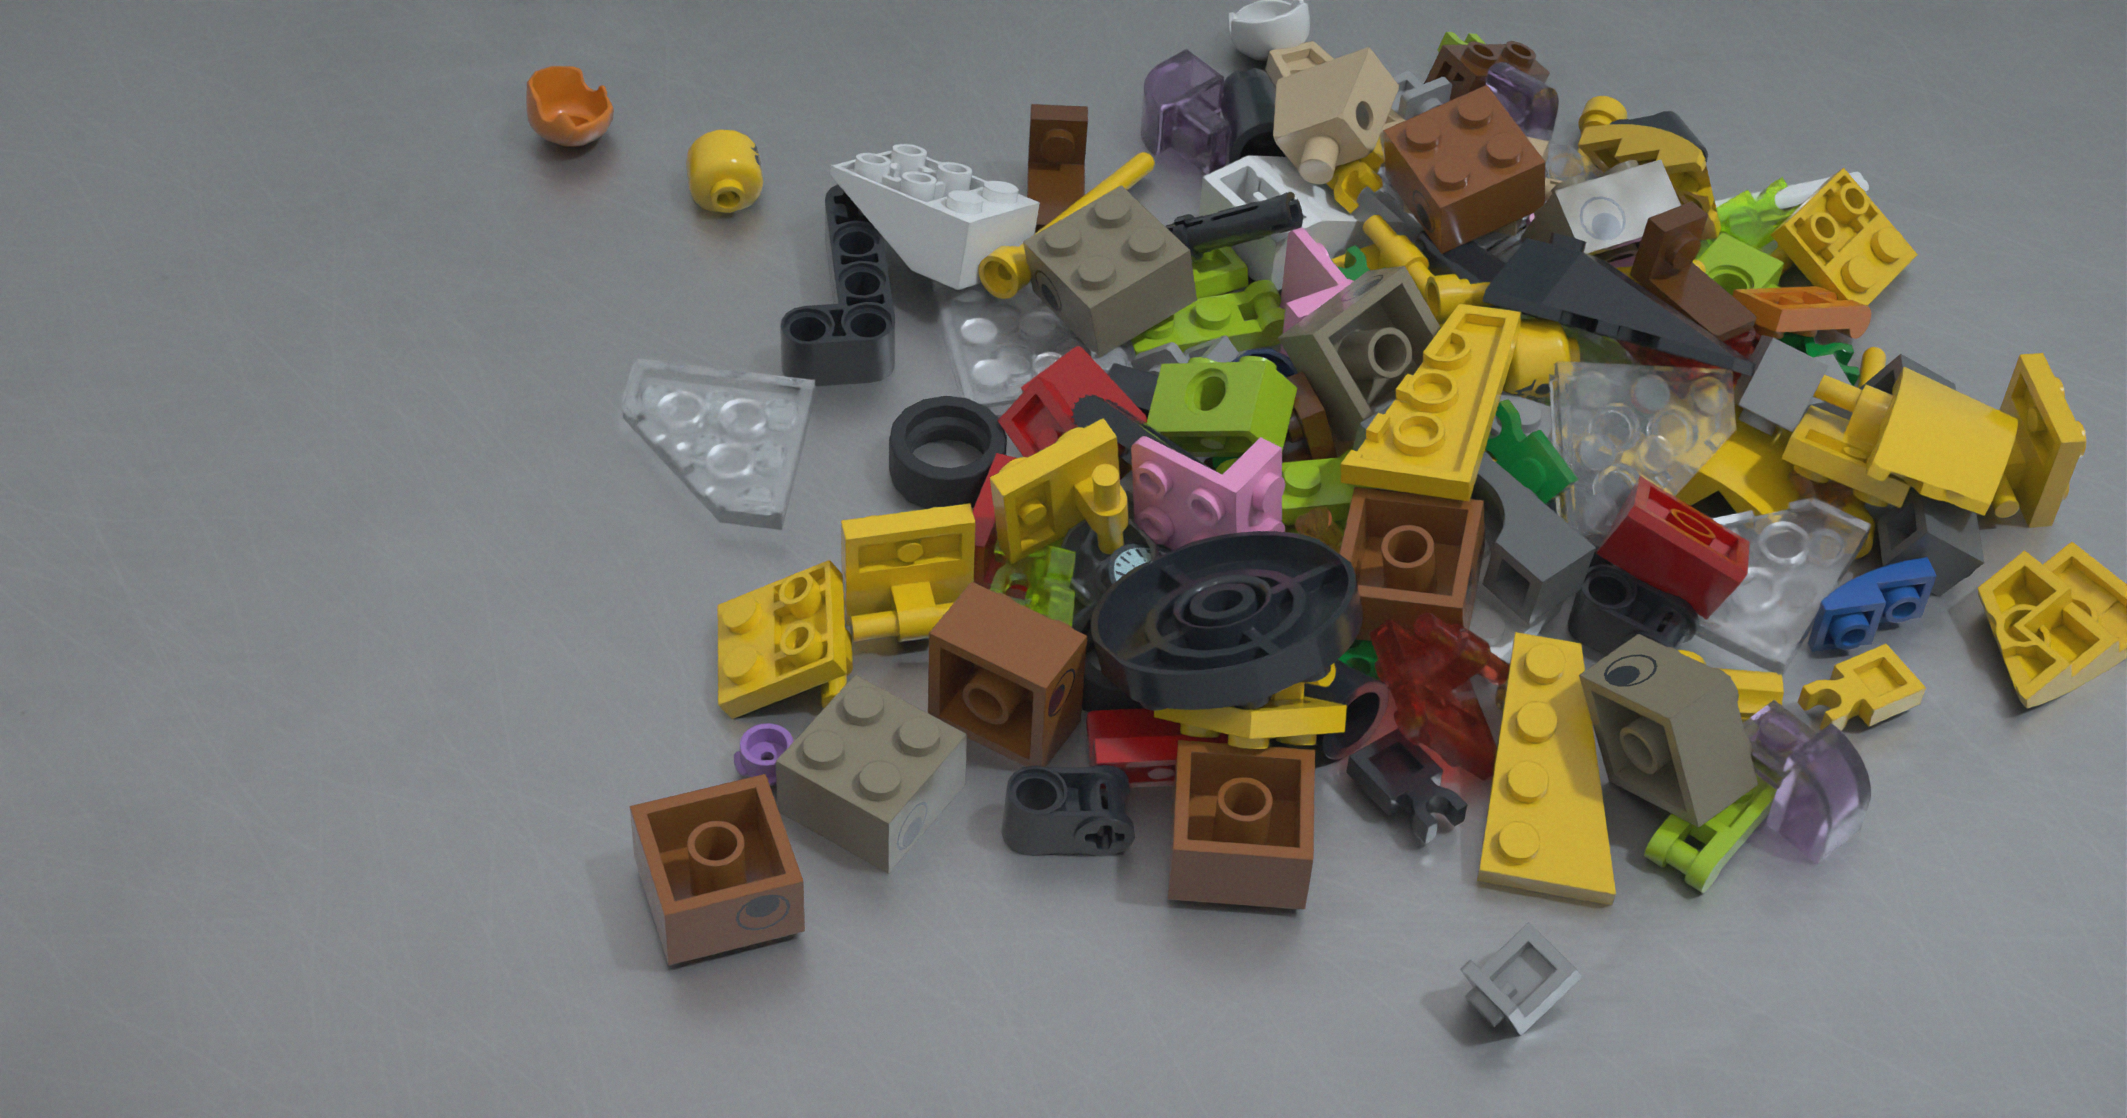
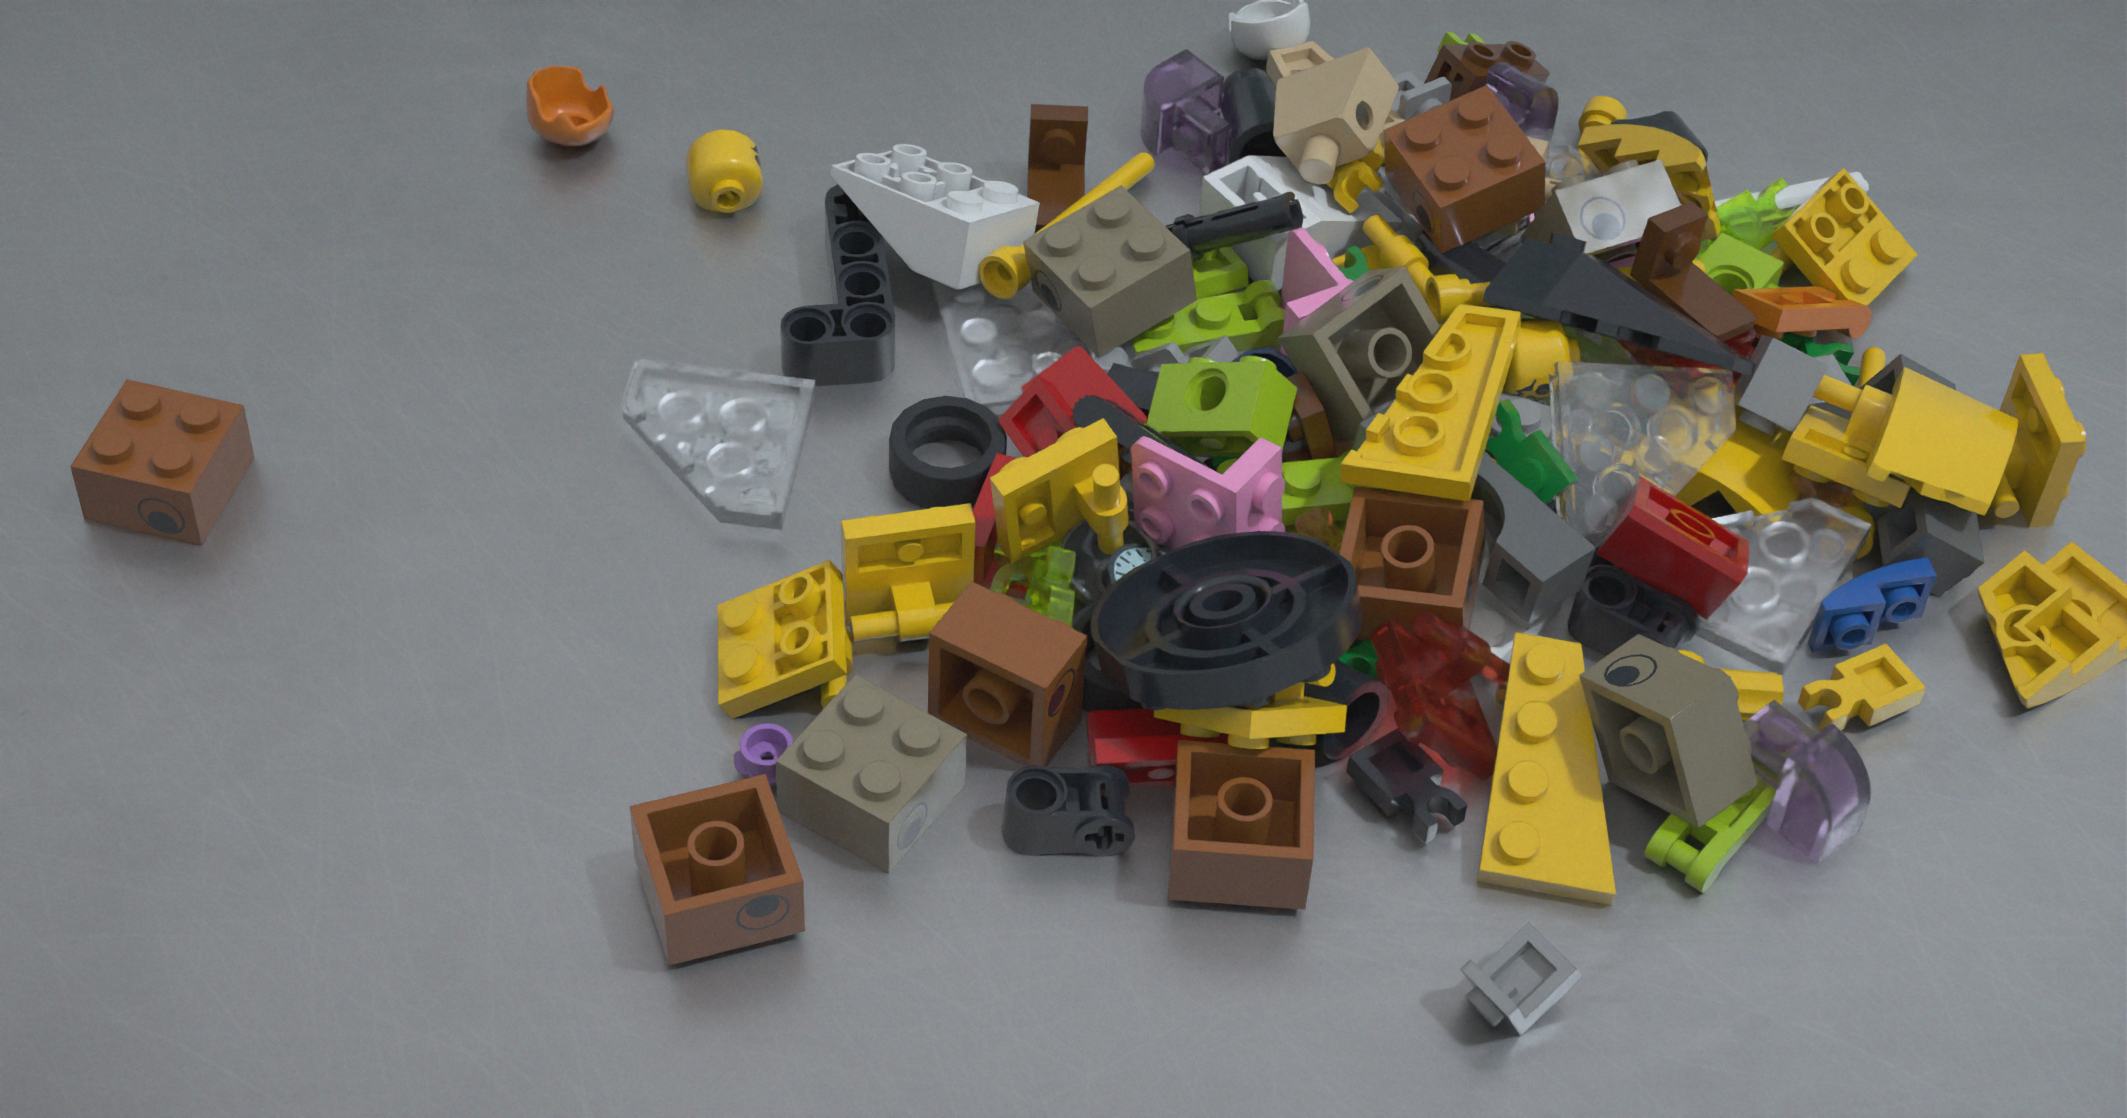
none -> dark orange brick [70,379,254,546]

